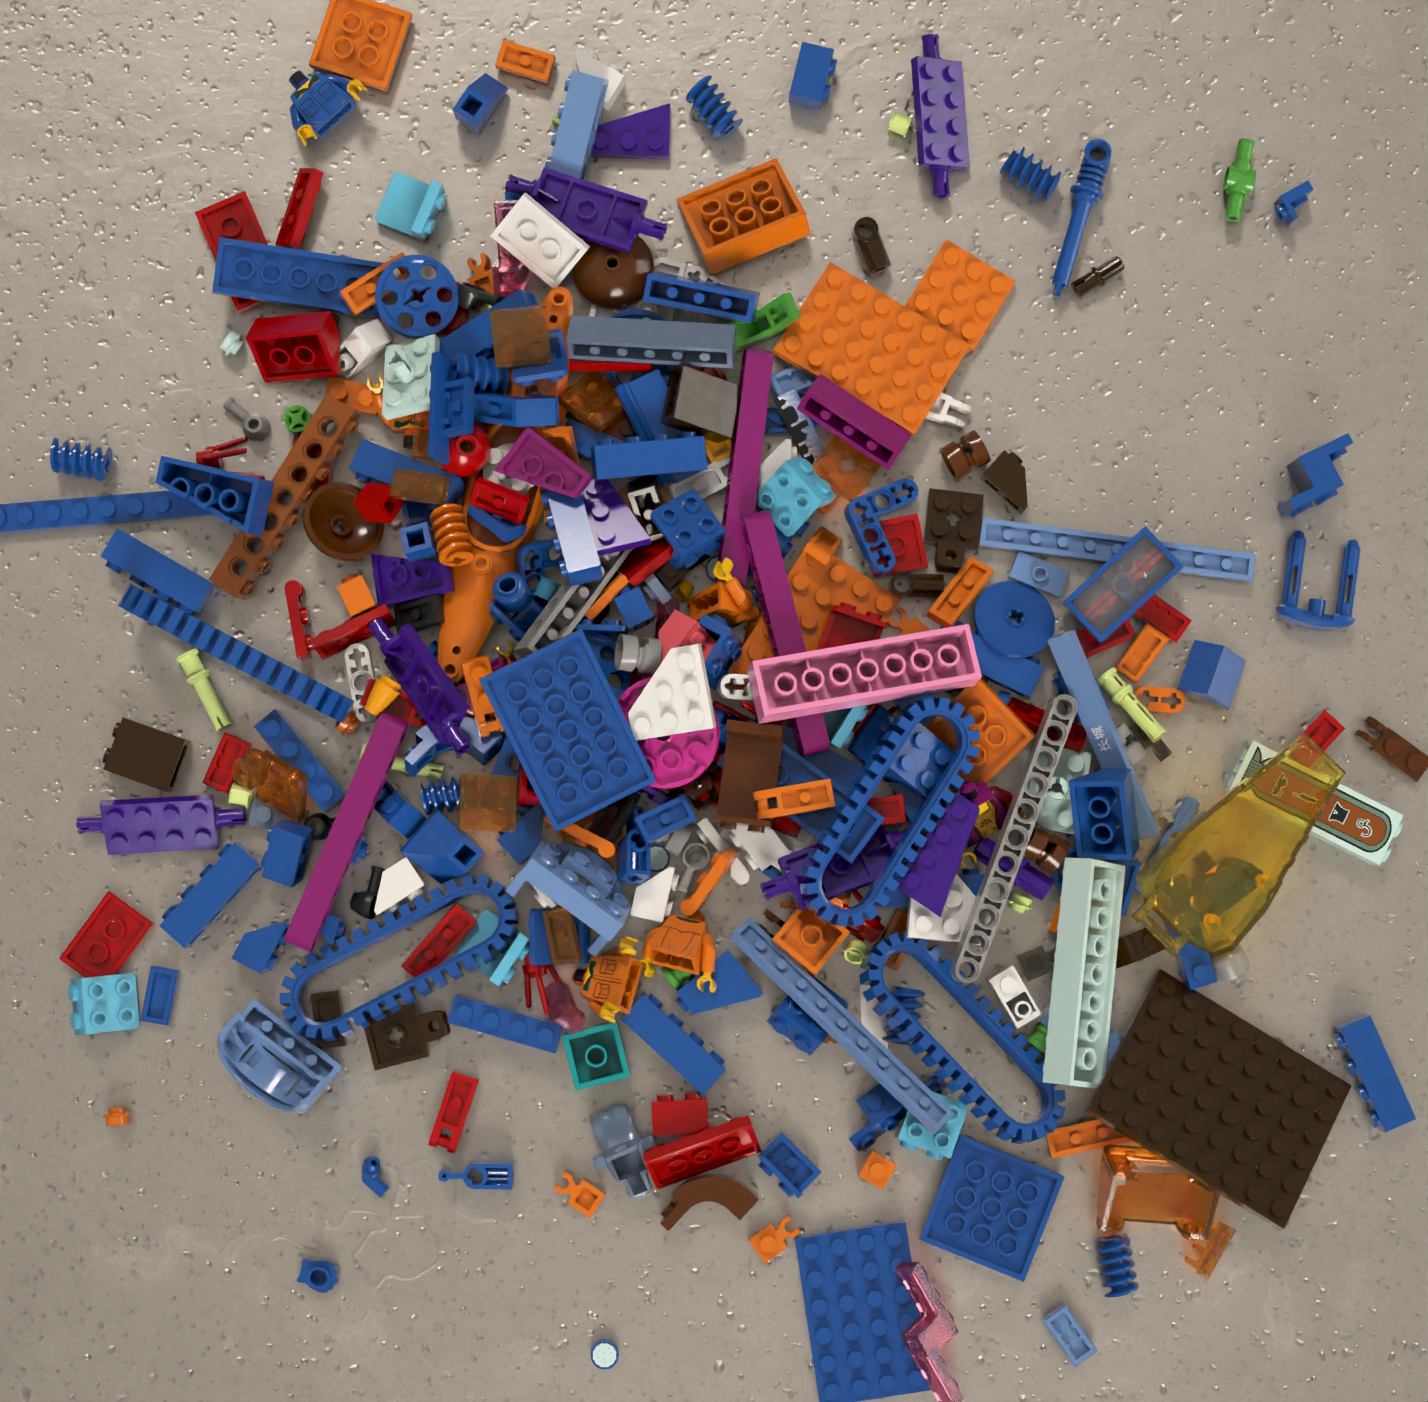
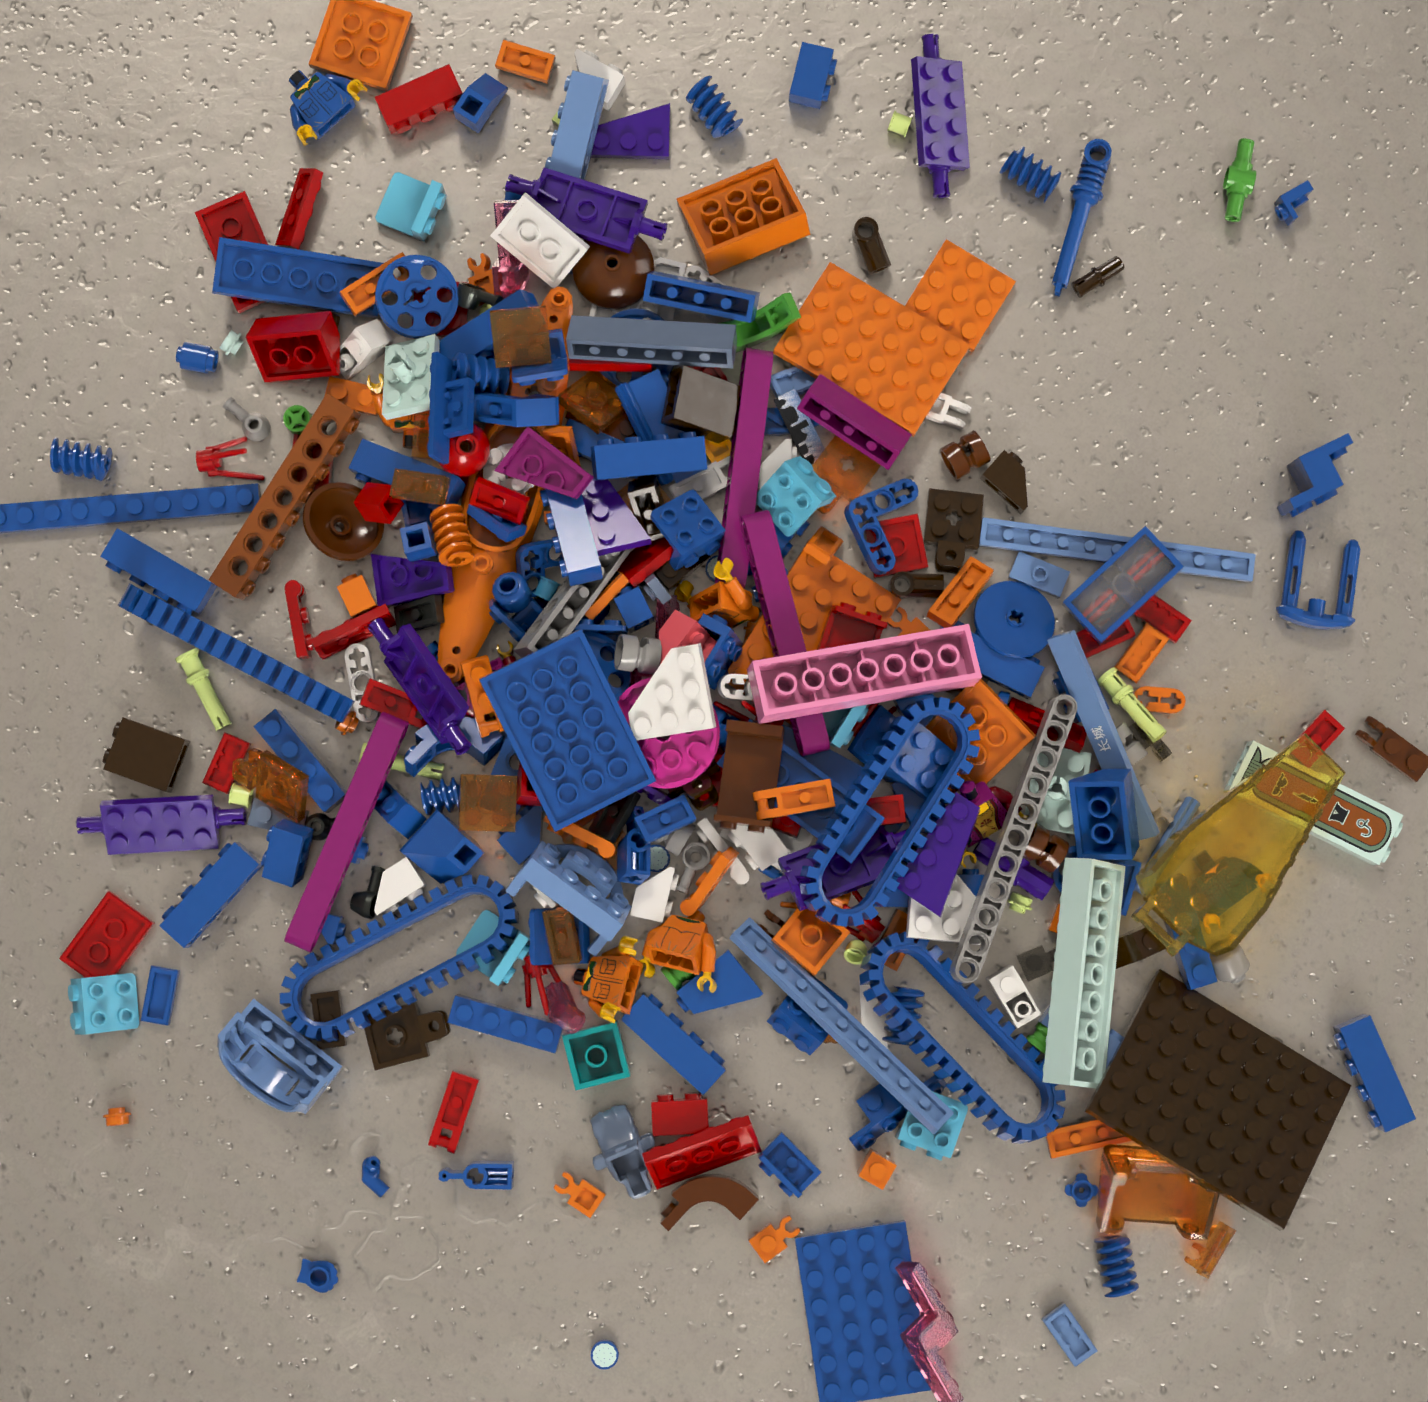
blue wedge [155,456,274,536] -> none
blue slope [232,921,290,974] -> none
light orange cone [364,674,401,717] -> none
red plate [401,902,477,977] -> none
blue plate [919,1134,1064,1282] -> none
blue slope [1177,640,1246,710] -> none
none -> blue brick [176,342,219,374]
none -> red brick [375,64,463,134]
none -> blue plate [1065,1173,1098,1207]

